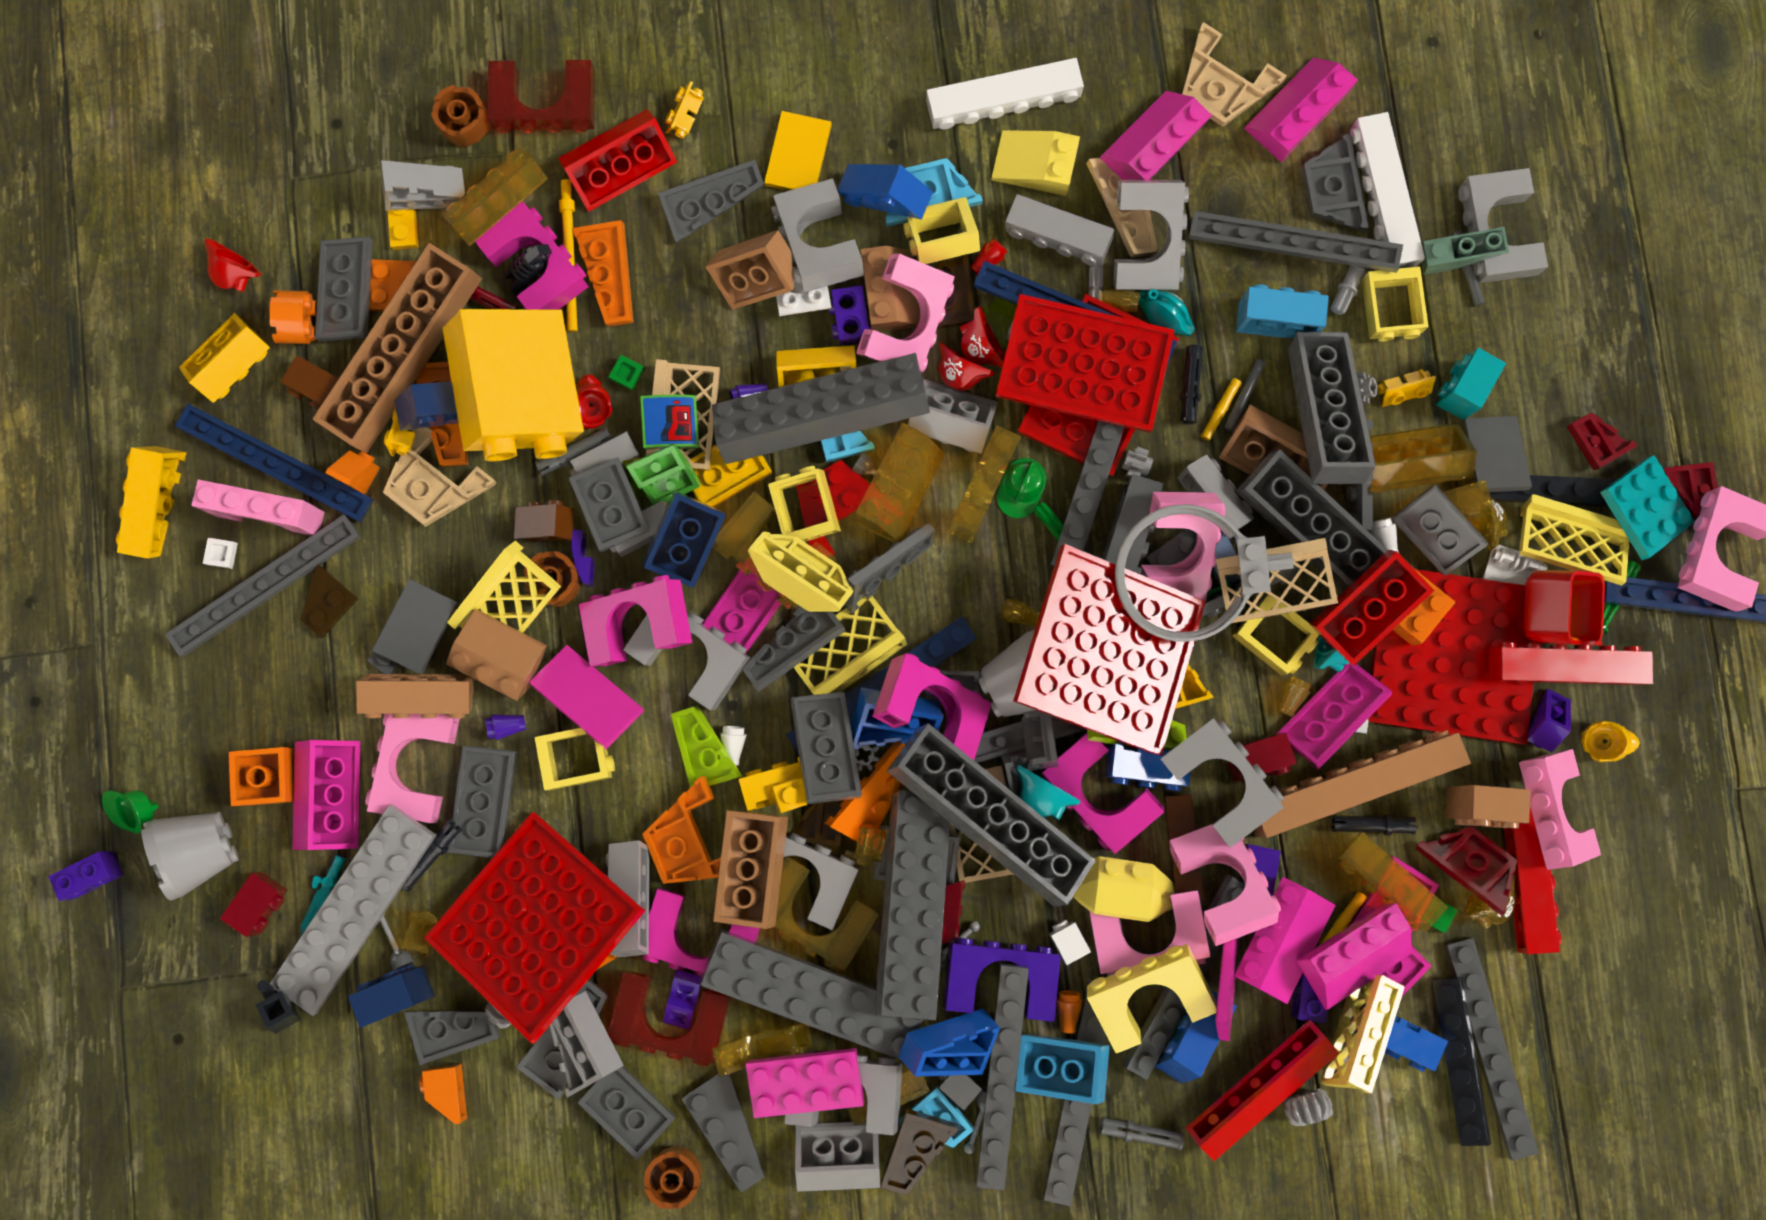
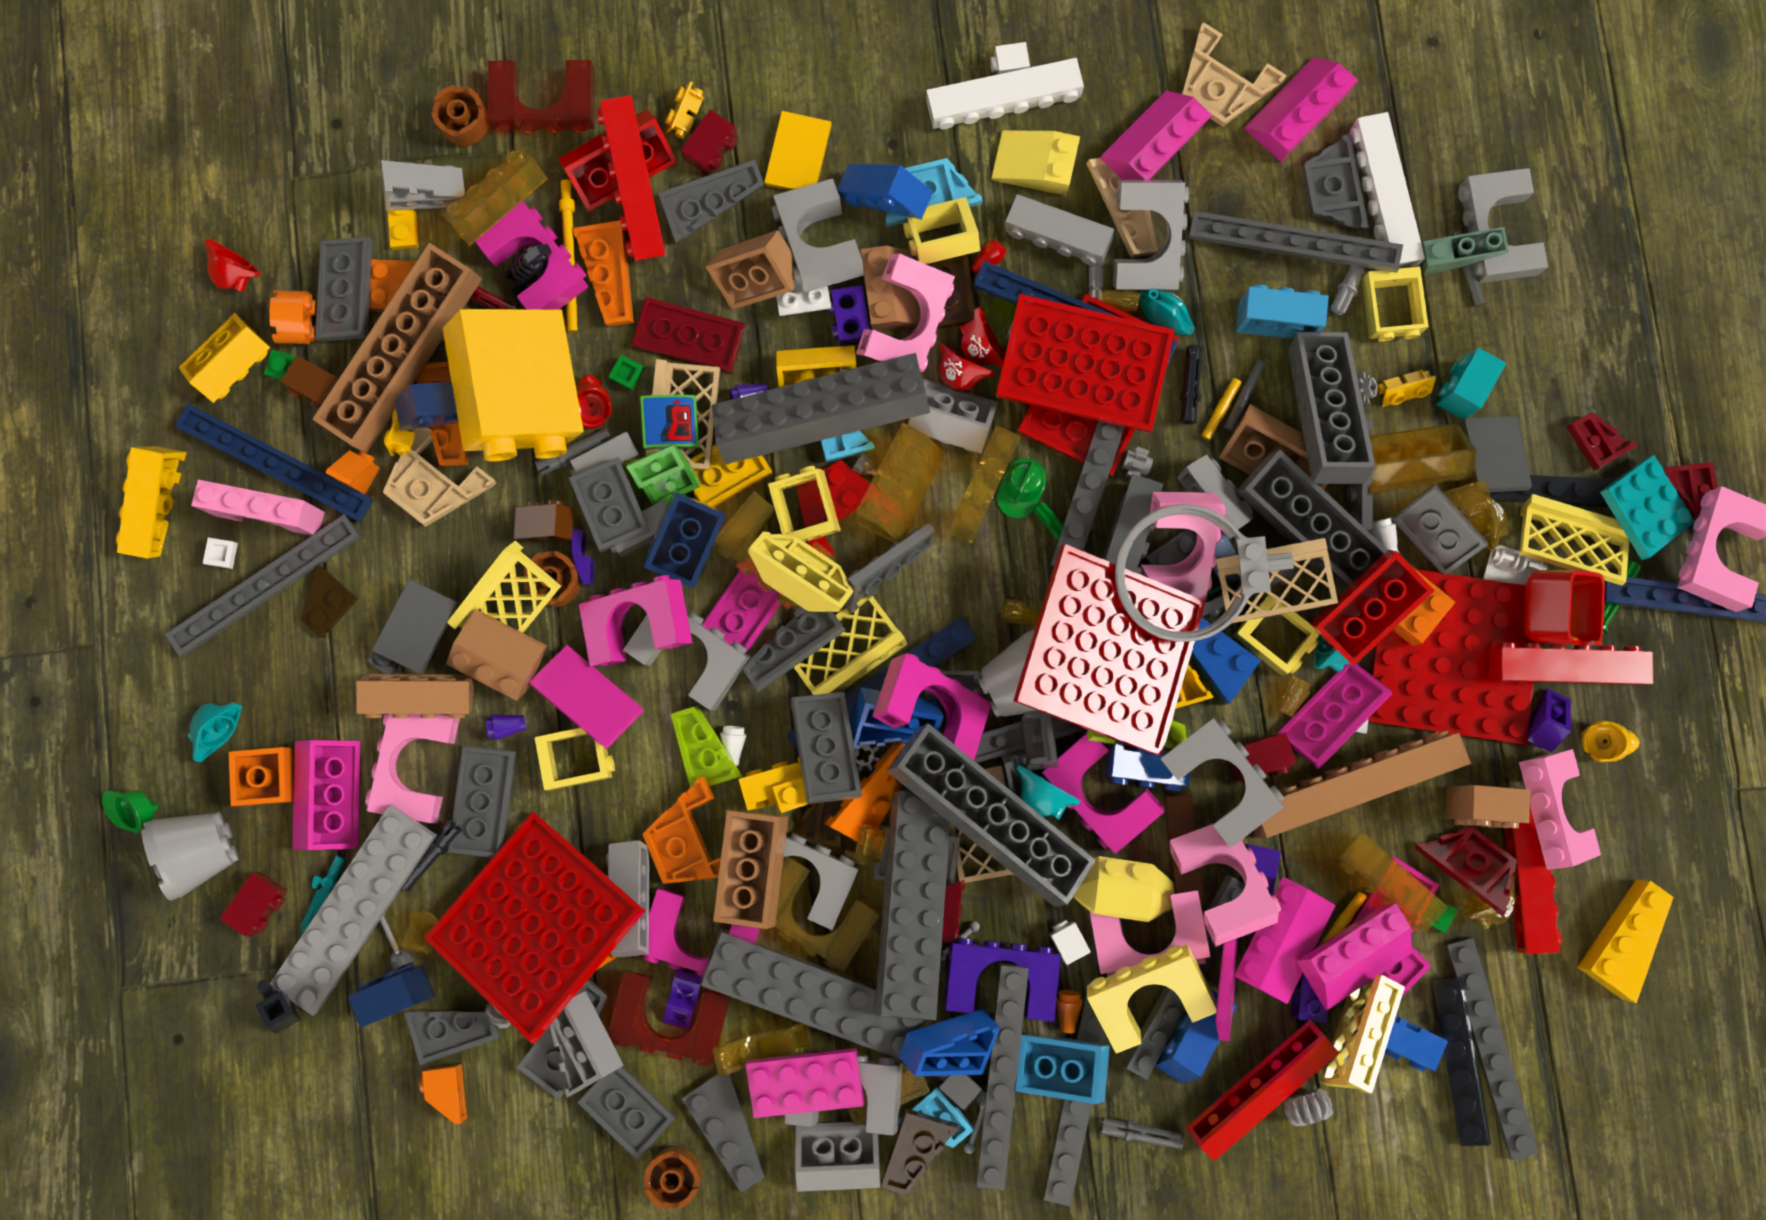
dark purple brick [48,851,124,901] -> none
black pin [1331,814,1417,836] -> none
none -> teal hat [188,702,242,762]
none -> green plate [264,350,296,380]
none -> red brick [596,95,666,261]
none -> dark red tile [631,297,746,374]
none -> dark red brick [681,109,738,176]
none -> white brick [990,42,1030,75]
none -> blue wedge [1190,617,1261,705]
none -> yellow wedge [1577,879,1673,1003]

